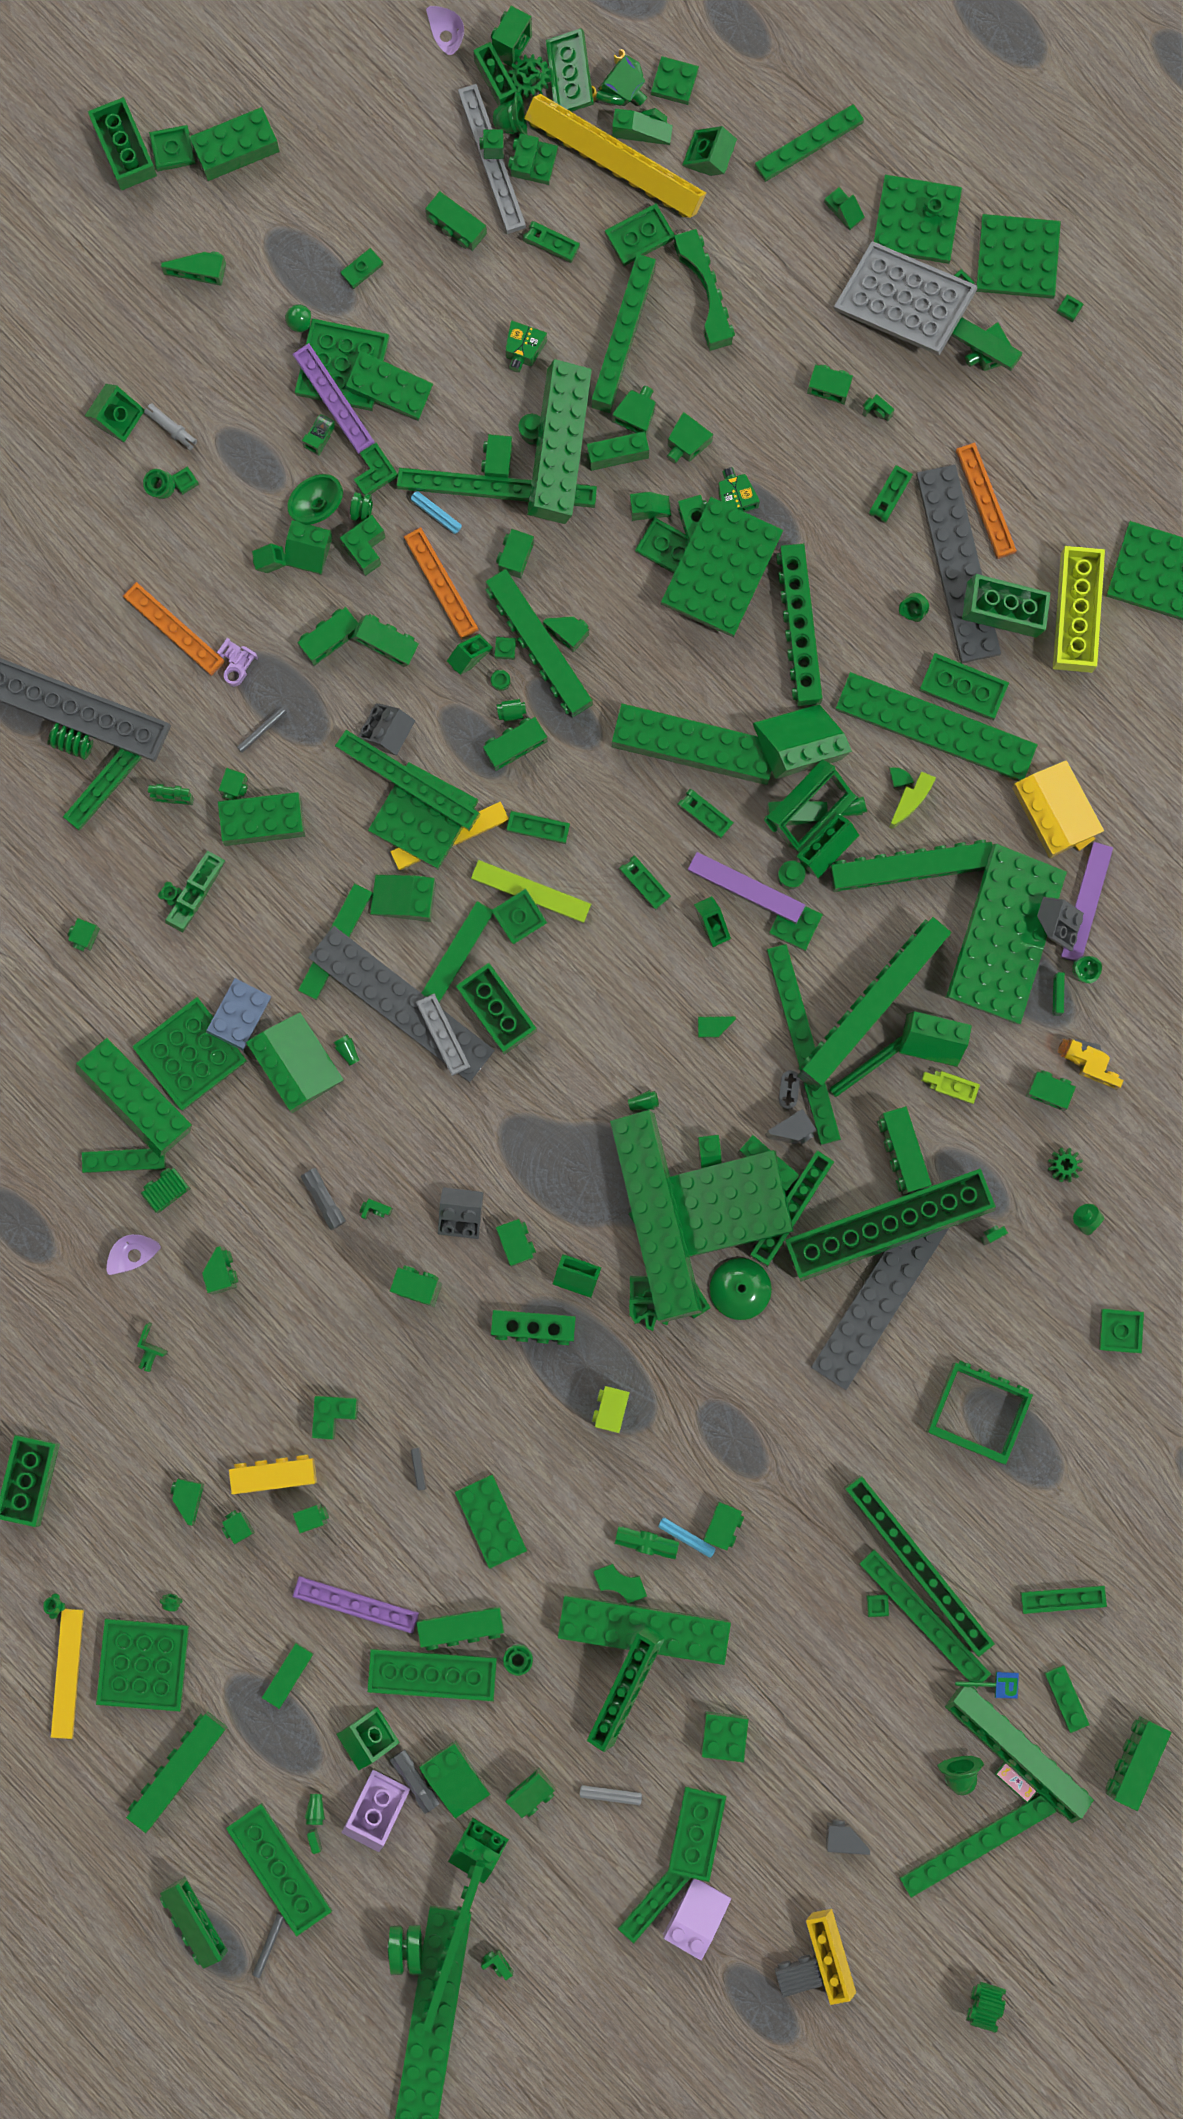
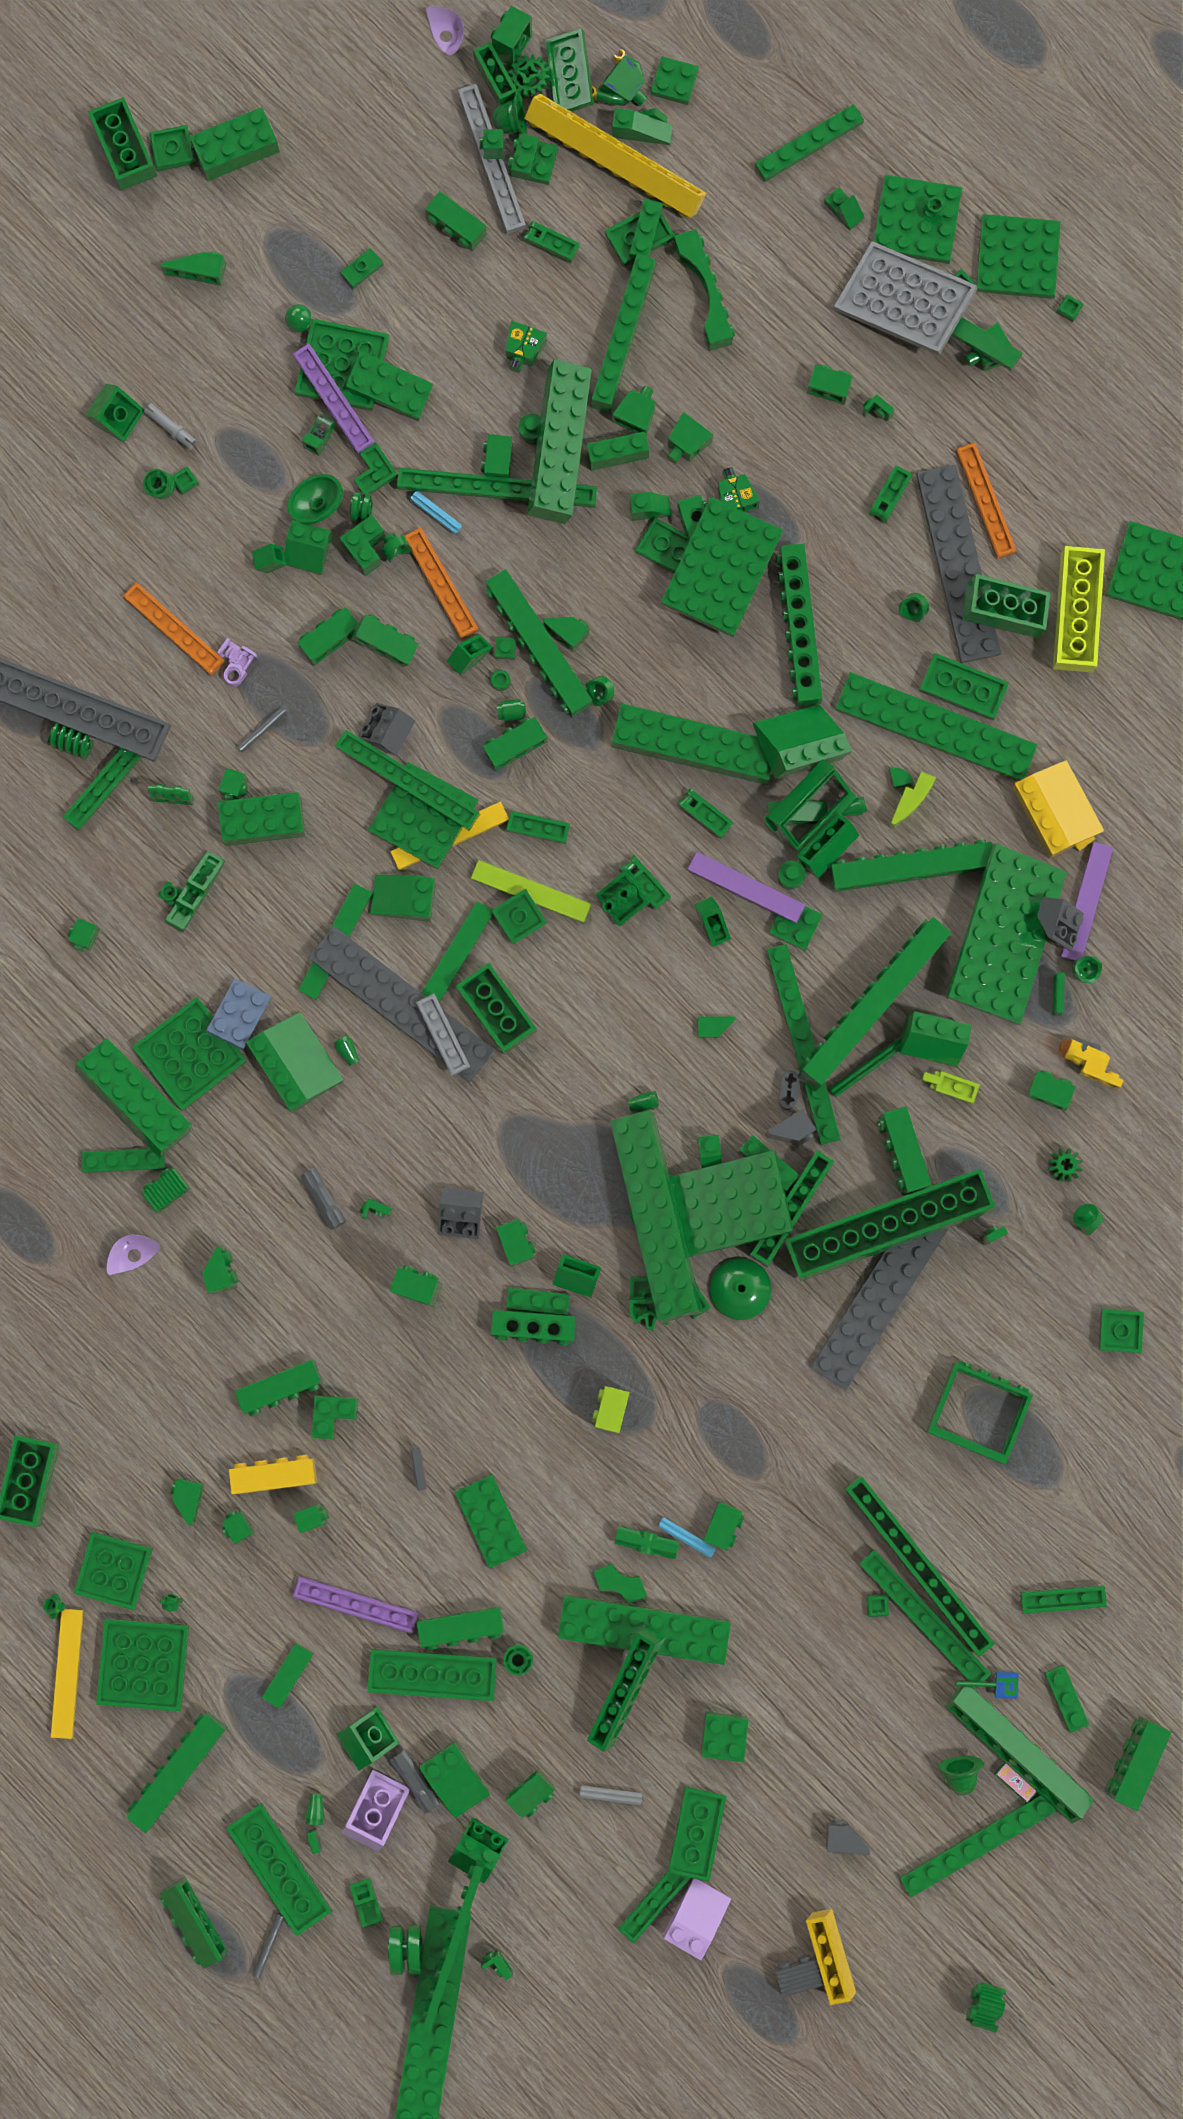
green bracket [137,1322,168,1372] -> none
green brick [496,529,535,579] -> none
green slope [682,126,737,176] -> none
none -> green plate [74,1532,153,1610]
none -> green brick [235,1360,323,1417]
none -> green slope [349,1878,384,1928]
none -> green piece [381,533,412,563]
none -> green plate [506,1288,570,1315]
none -> green piece [585,676,614,706]
none -> green plate [595,870,652,927]
none -> green plate [629,199,663,258]

